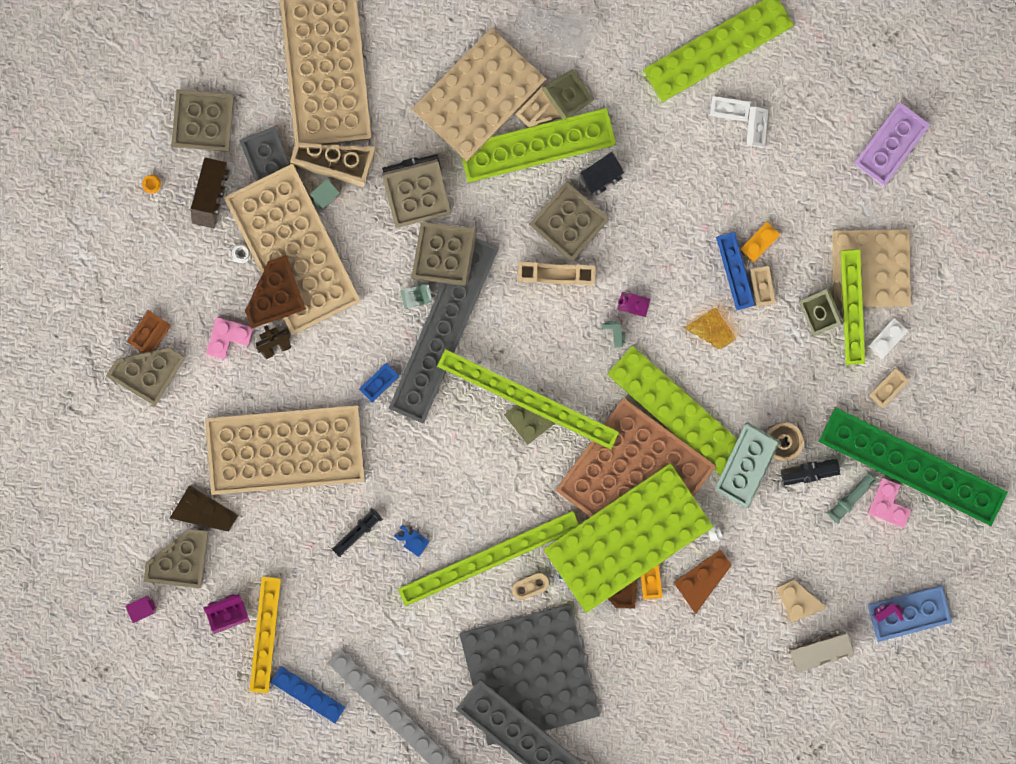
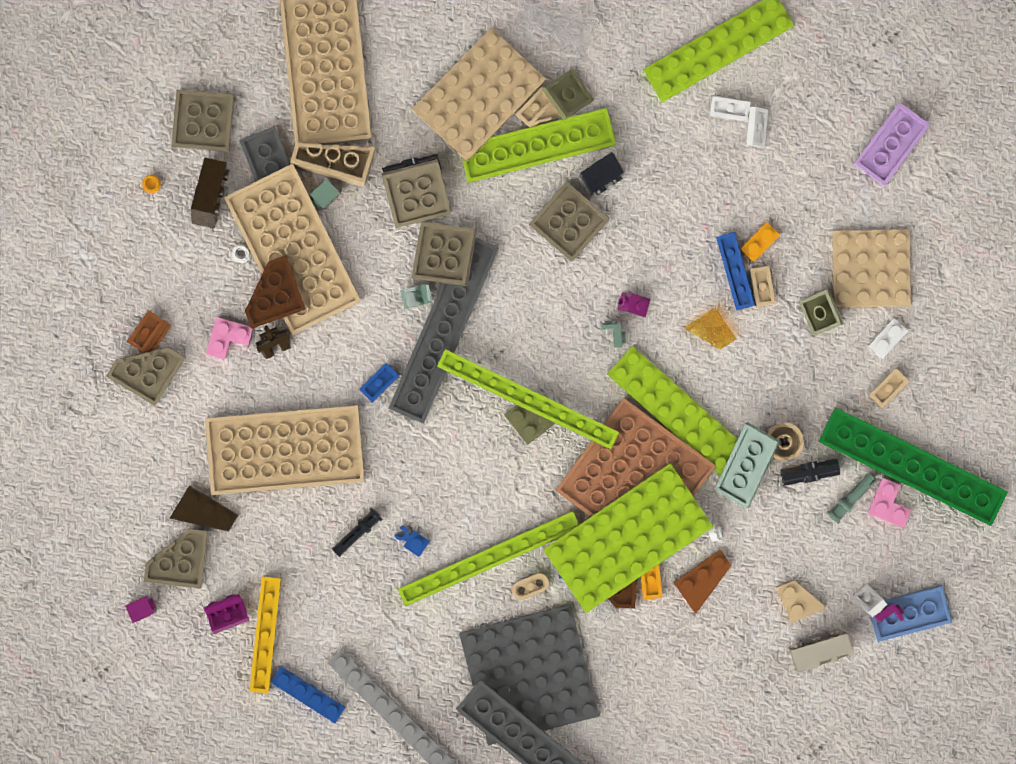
tan arch [518,262,596,286] -> none
lime plate [840,249,865,365] -> none
none -> white plate [852,584,887,617]

